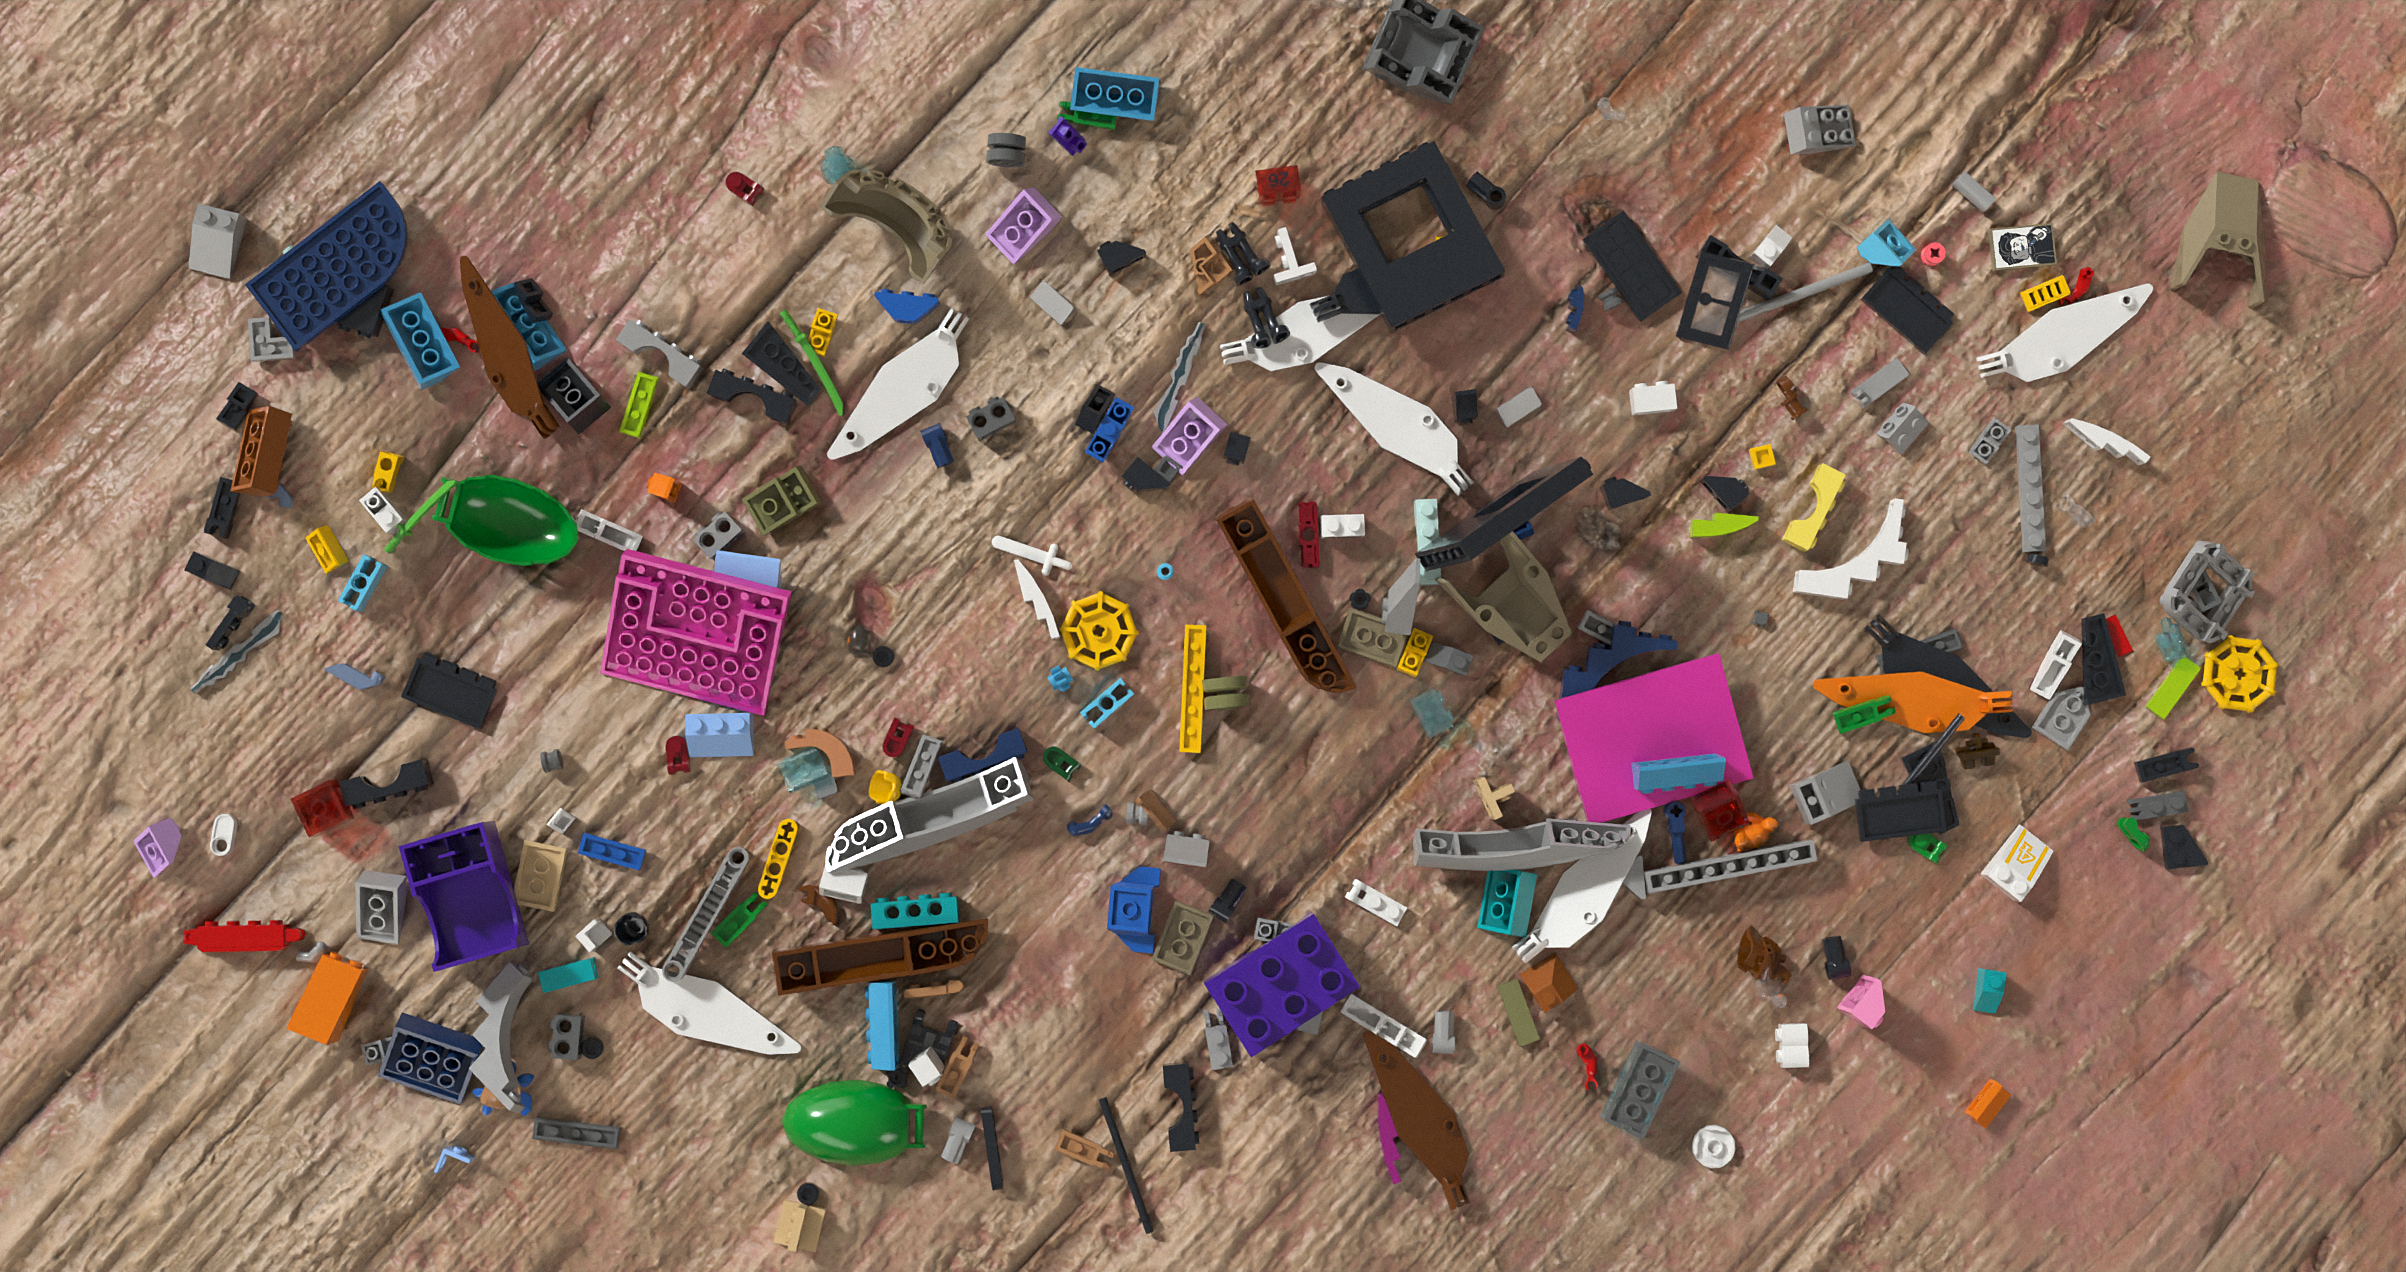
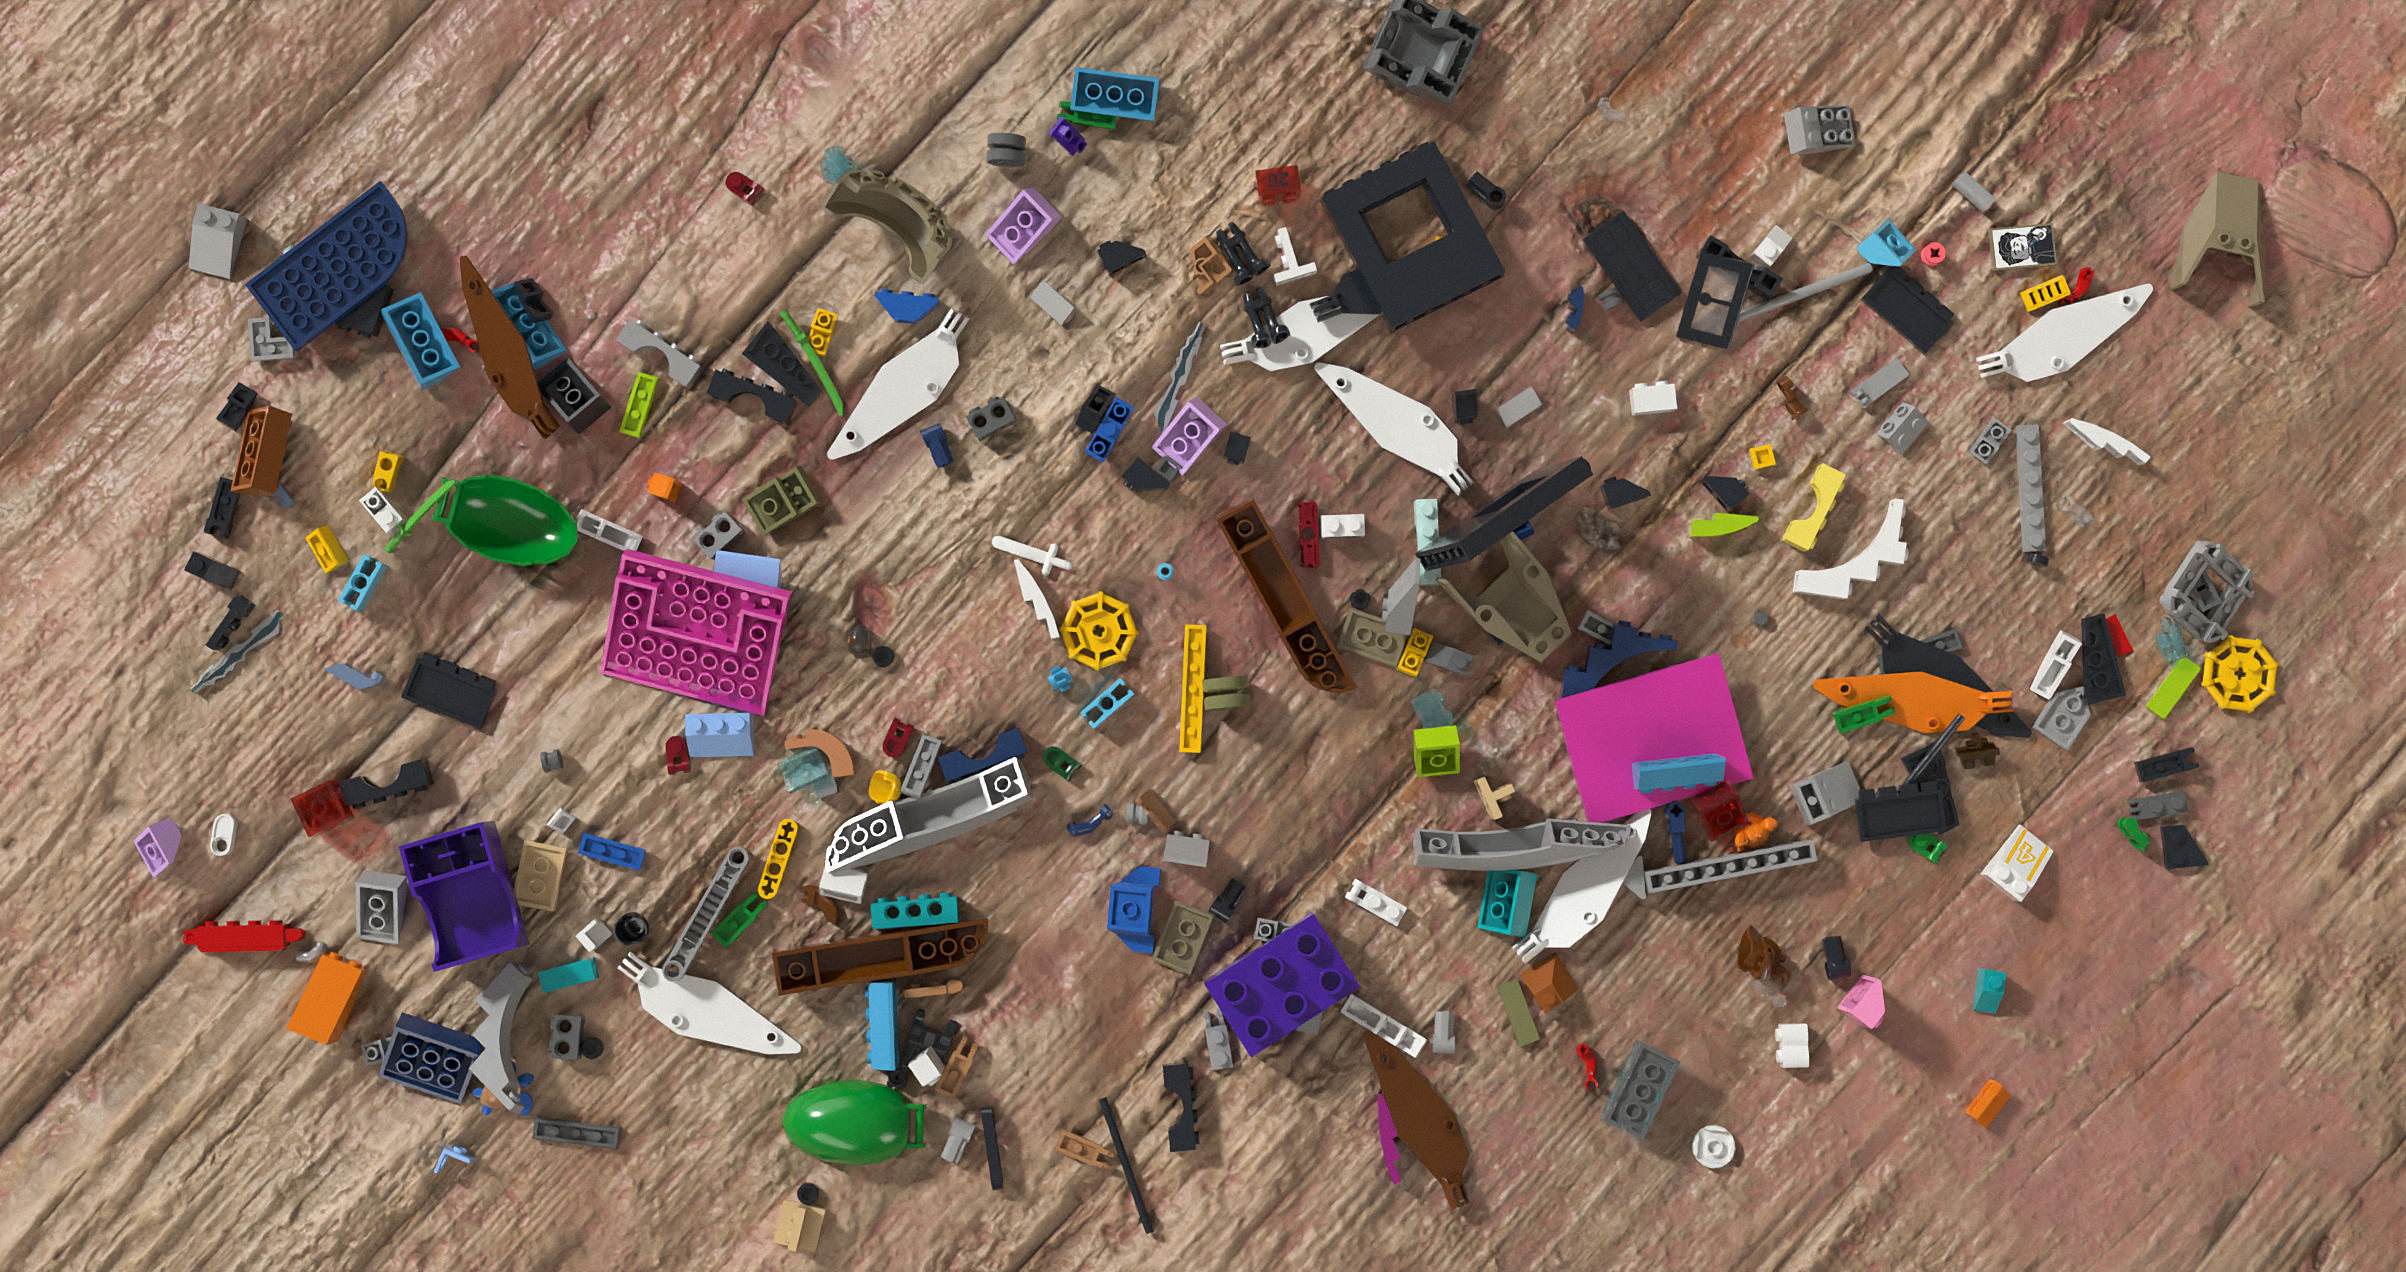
none -> lime brick [1414,725,1460,777]

